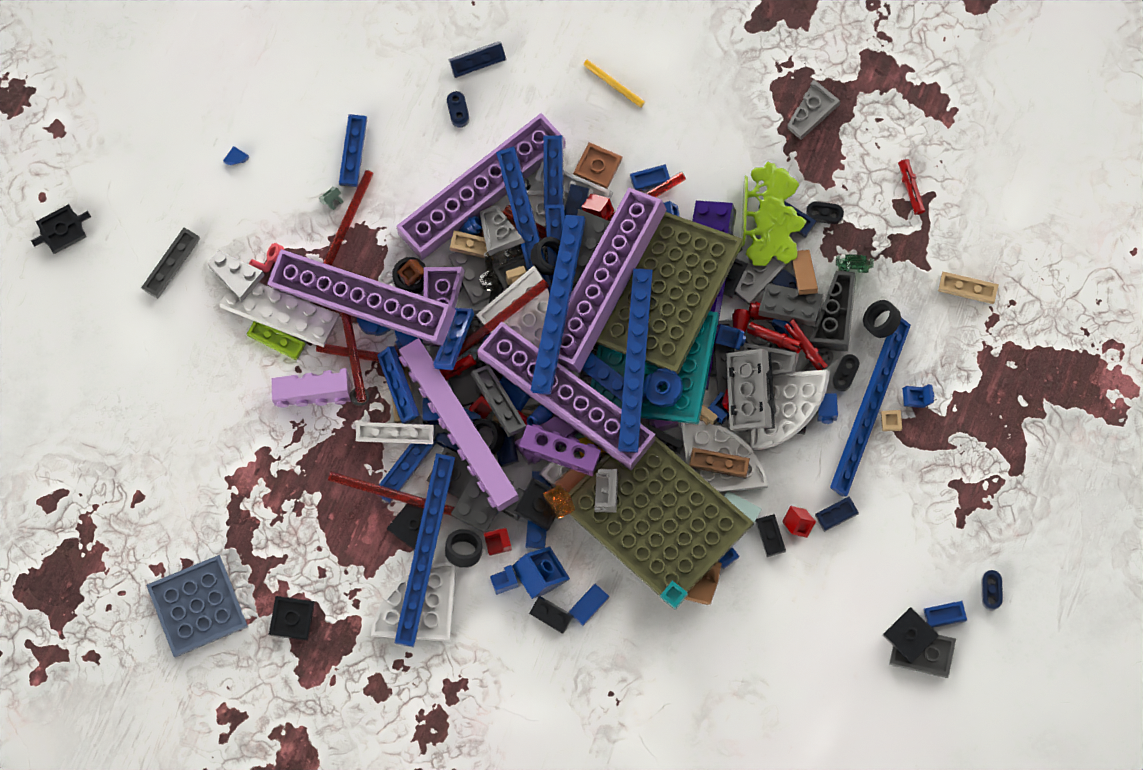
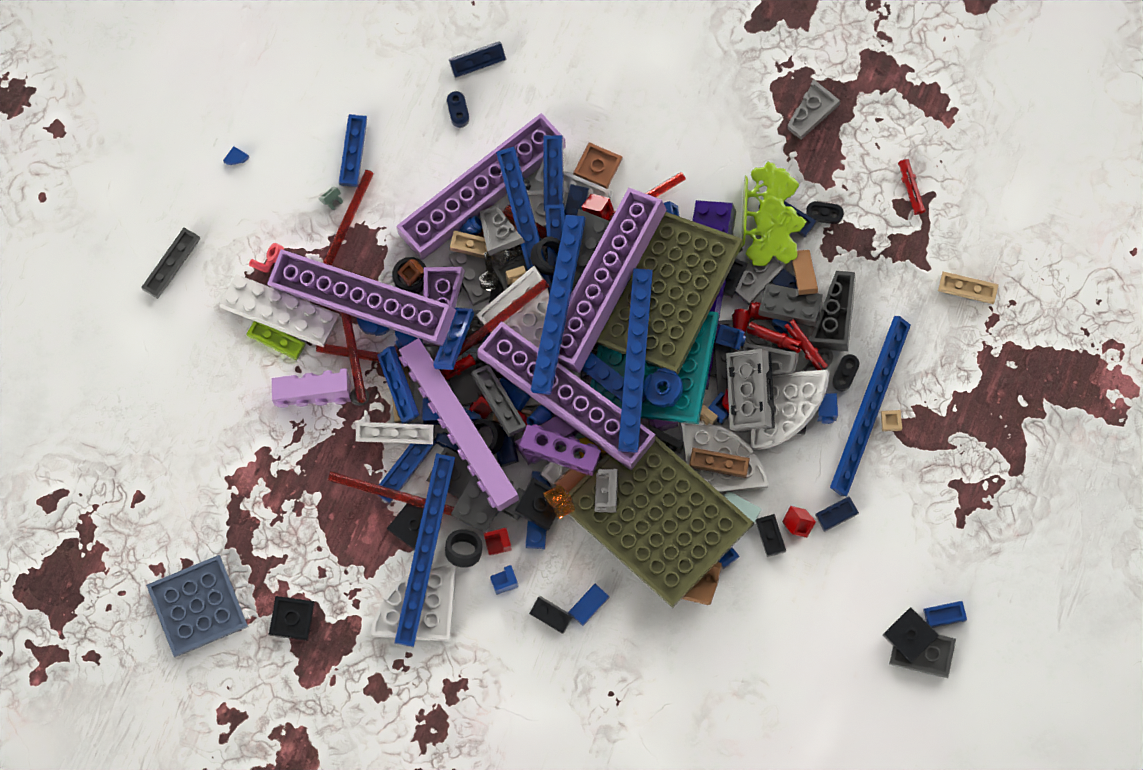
black plate [31,204,92,254] -> none
wing [208,250,264,302] -> none
blue slope [512,546,570,599] -> none
yellow bar [583,59,645,108] -> none
blue tile [630,164,671,191] -> none
teal plate [660,581,688,610] -> none
clear green plate [835,254,874,273] -> none
black tyre [863,300,901,338] -> none
blue bracket [902,384,934,408] -> none
dark blue plate [981,570,1003,610] -> none

